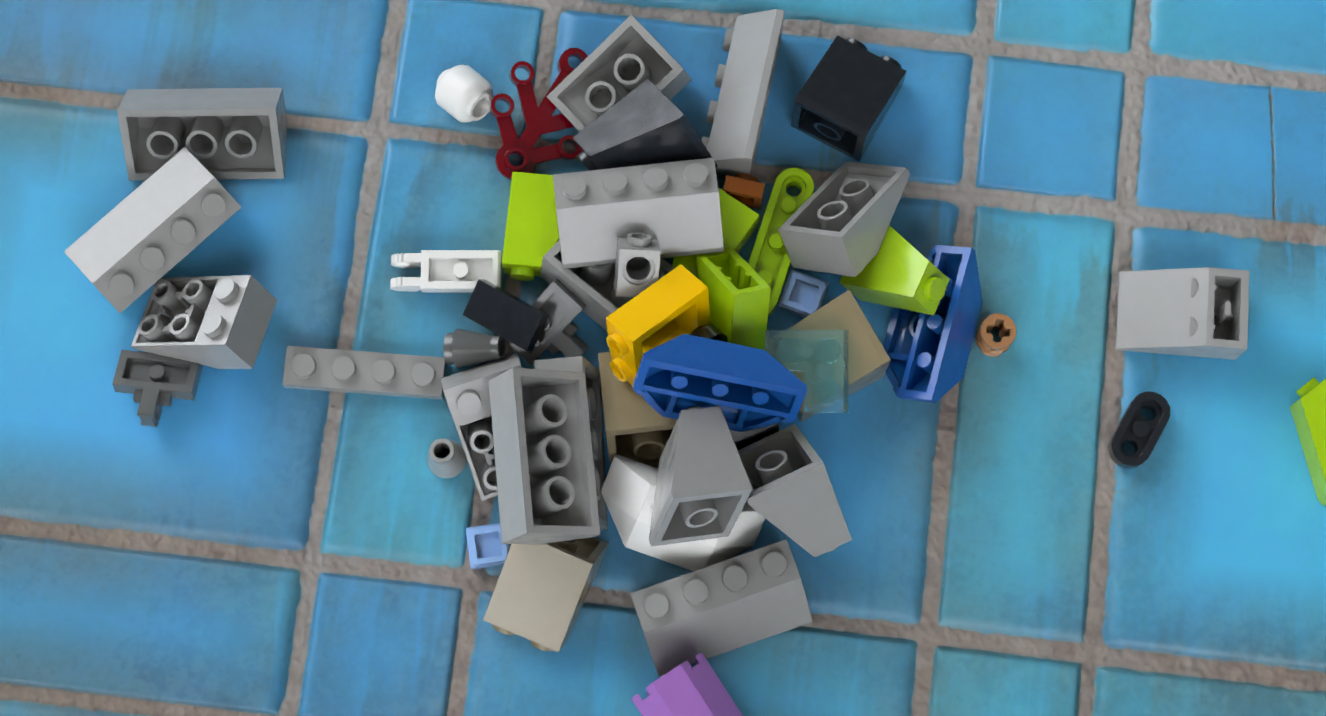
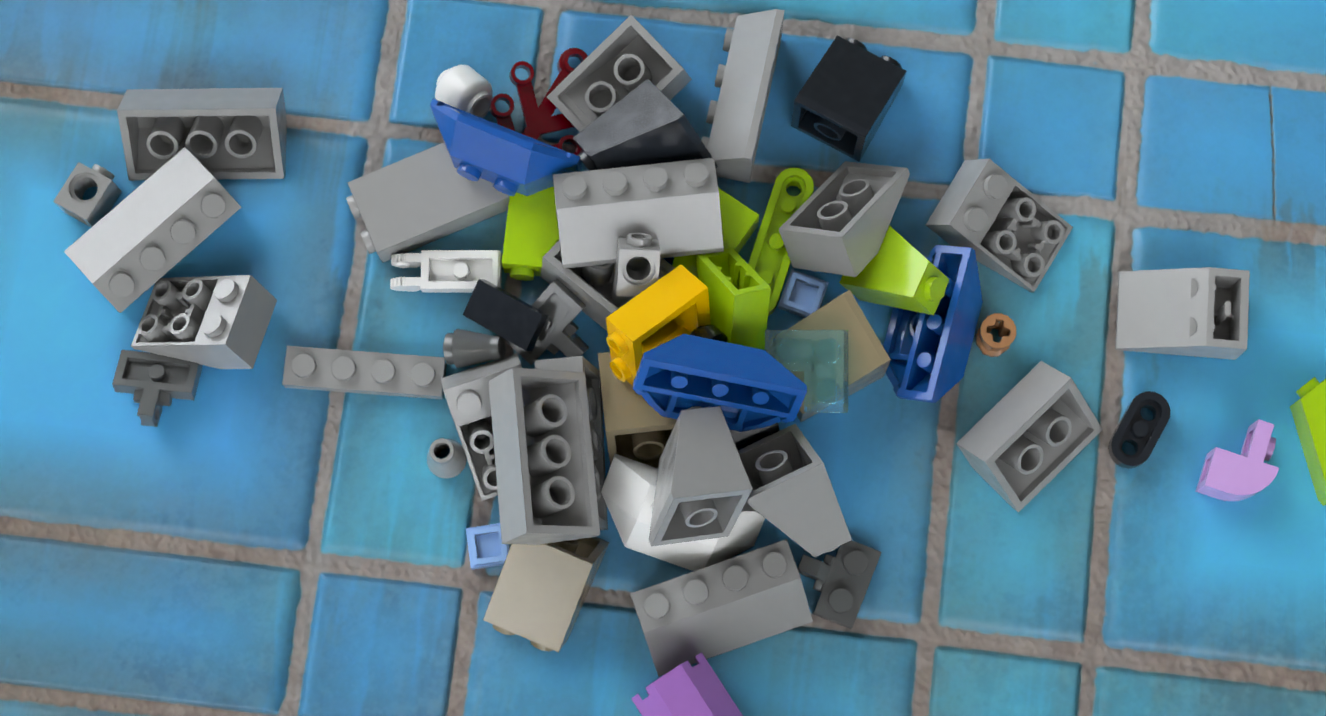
dark orange plate [723,173,765,210] -> none
none -> light grey brick [53,162,122,227]
none -> light grey brick [346,142,509,263]
none -> blue wedge [430,98,582,196]
none -> dark grey hinge [797,540,881,629]
none -> light grey slope [926,159,1073,292]
none -> light grey slope [956,361,1103,512]
none -> lavender brick [1196,419,1279,501]

